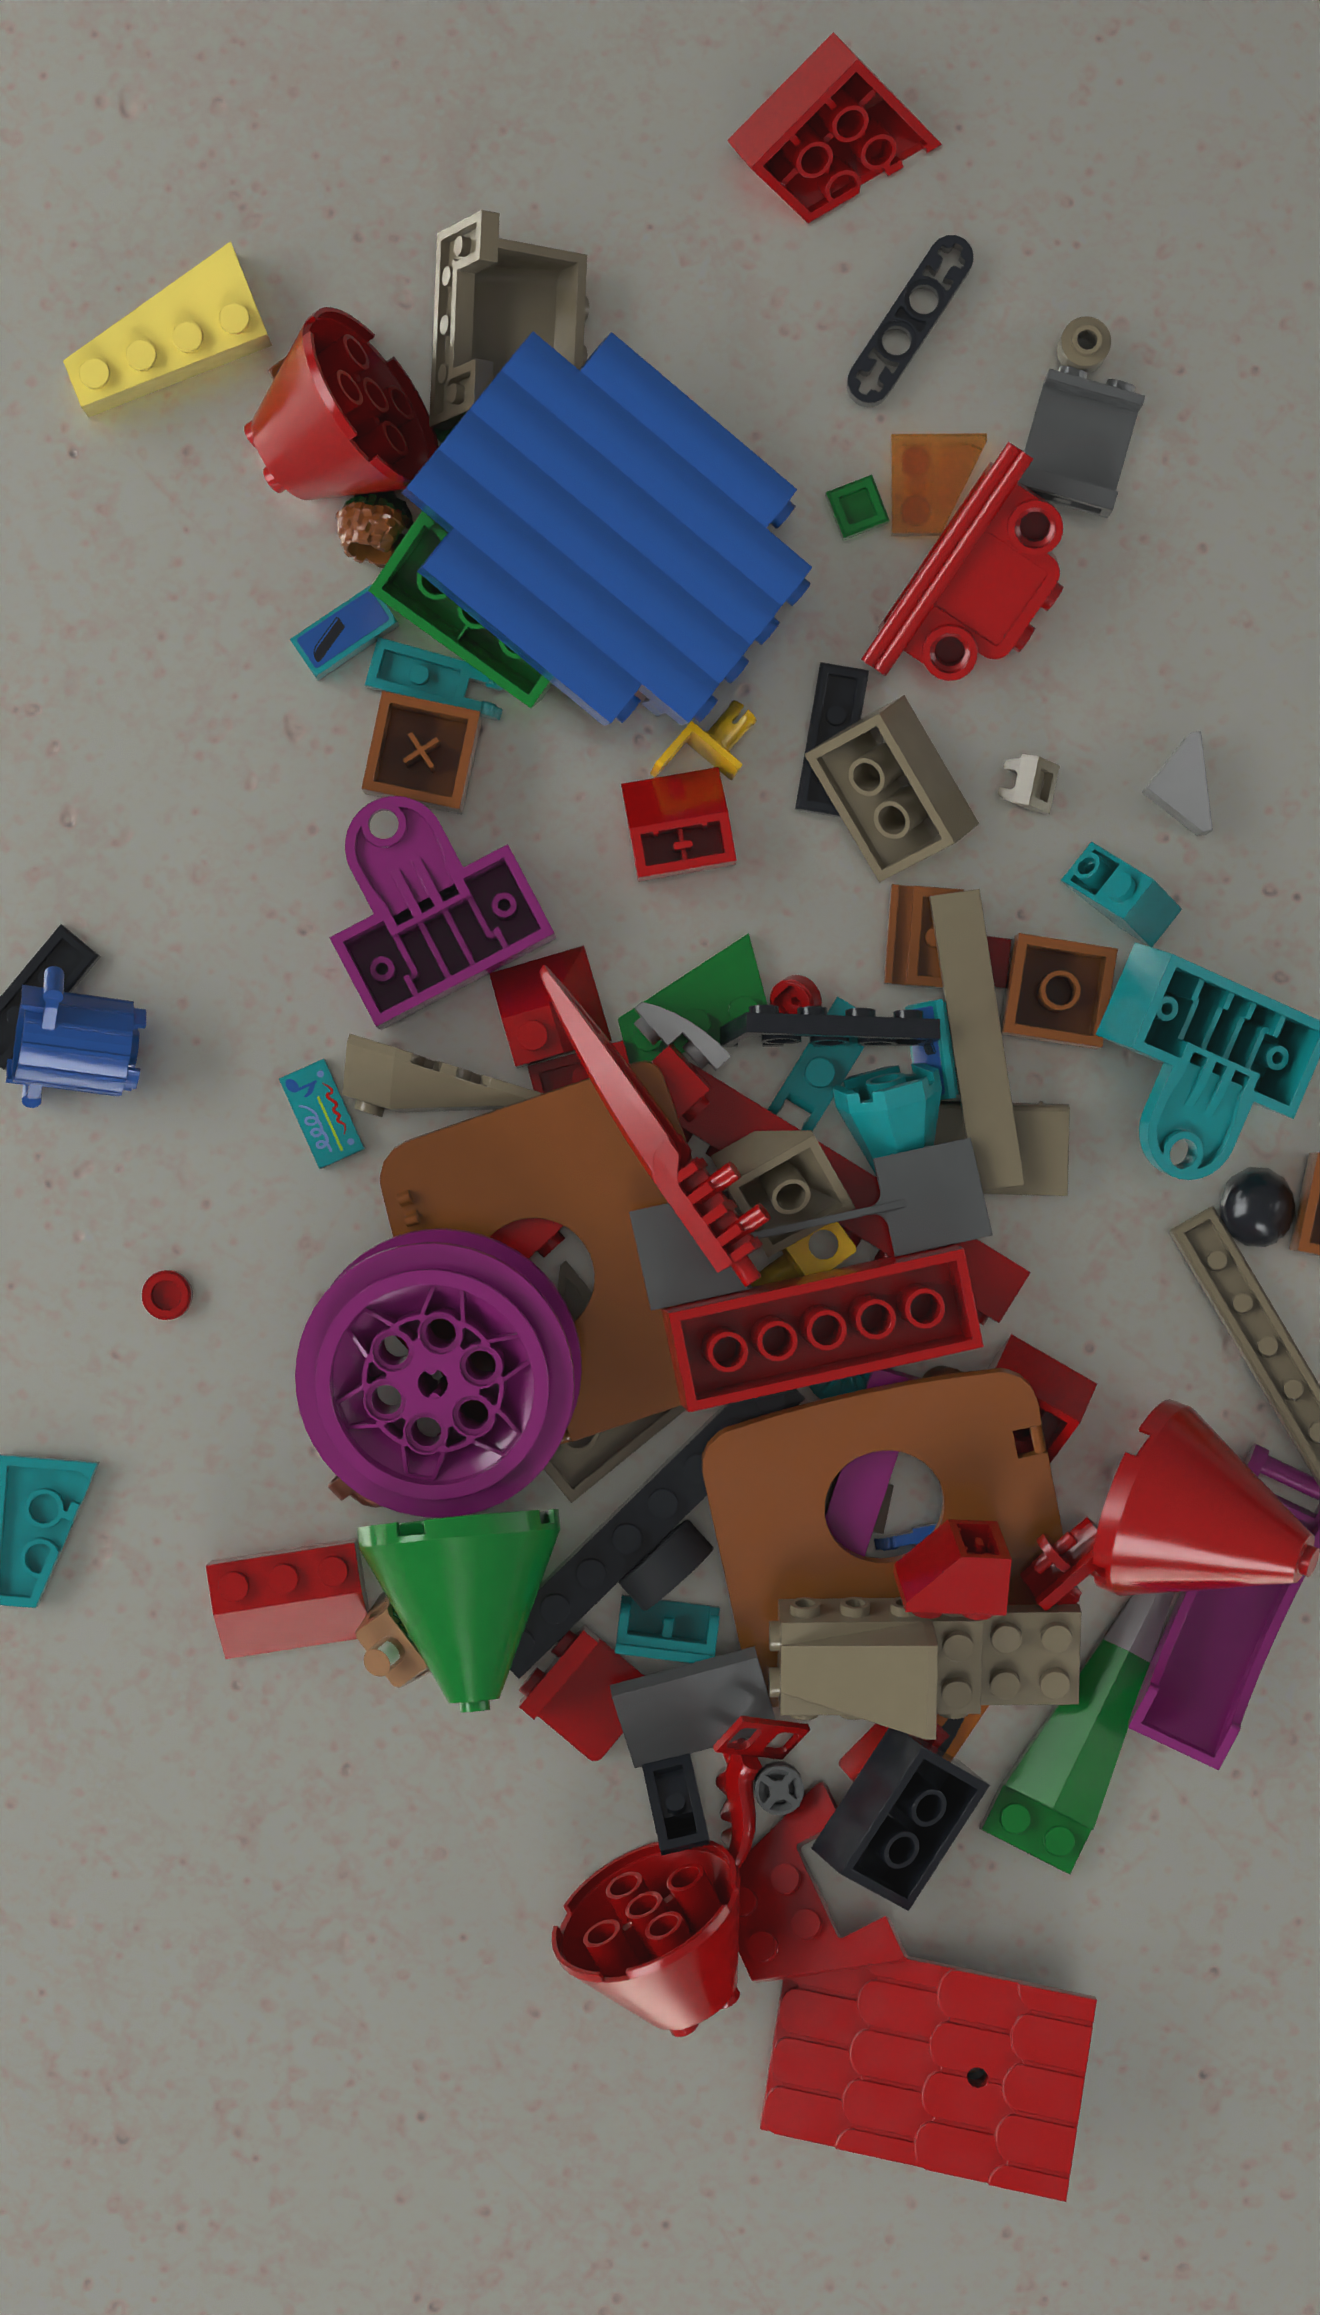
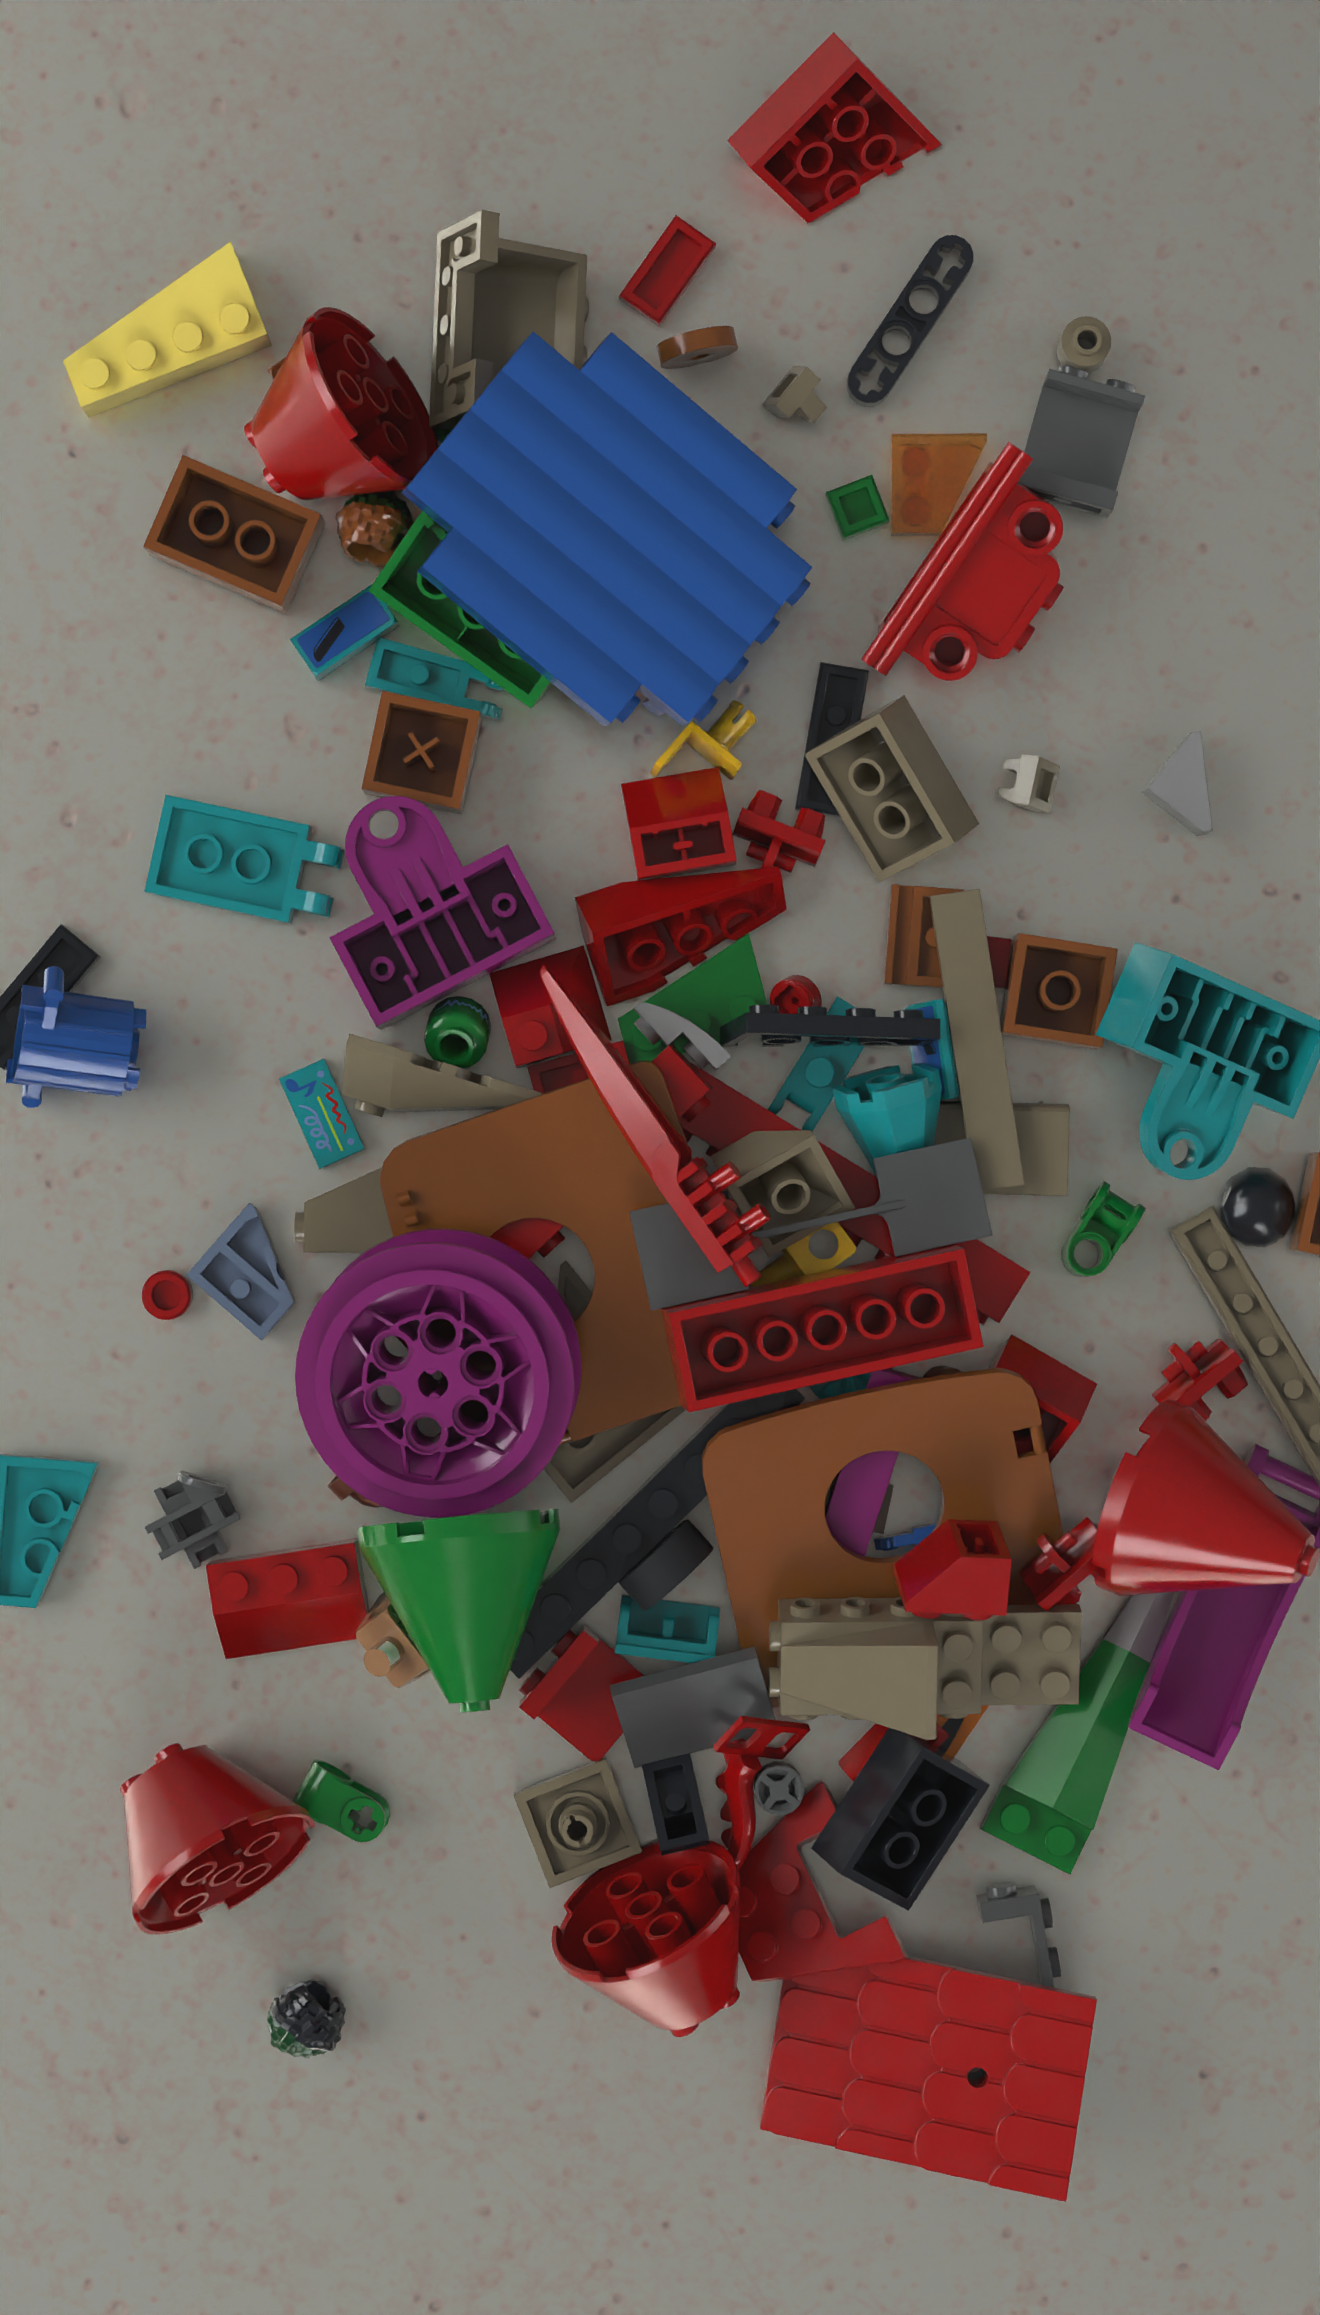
teal slope [1061,842,1182,947] -> none
none -> red cone [120,1743,315,1935]
none -> dark orange brick [143,455,325,614]
none -> teal tile [144,795,344,924]
none -> dark grey piece [145,1470,241,1569]
none -> sand blue wing [187,1203,295,1340]
none -> black piece [267,1979,346,2058]
none -> green piece [292,1759,390,1842]
none -> dark tan slope [294,1167,393,1253]
none -> green head [424,996,491,1069]
none -> dark tan plate [513,1757,642,1888]
none -> red wedge [575,867,787,1006]
none -> red tile [619,215,716,327]
none -> dark orange piece [656,326,738,369]
none -> red hips [732,790,826,873]
none -> dark tan tile [763,366,827,423]
none -> dark grey bracket [976,1882,1061,1987]
none -> green piece [1061,1181,1146,1277]
none -> red hips [1151,1338,1248,1421]

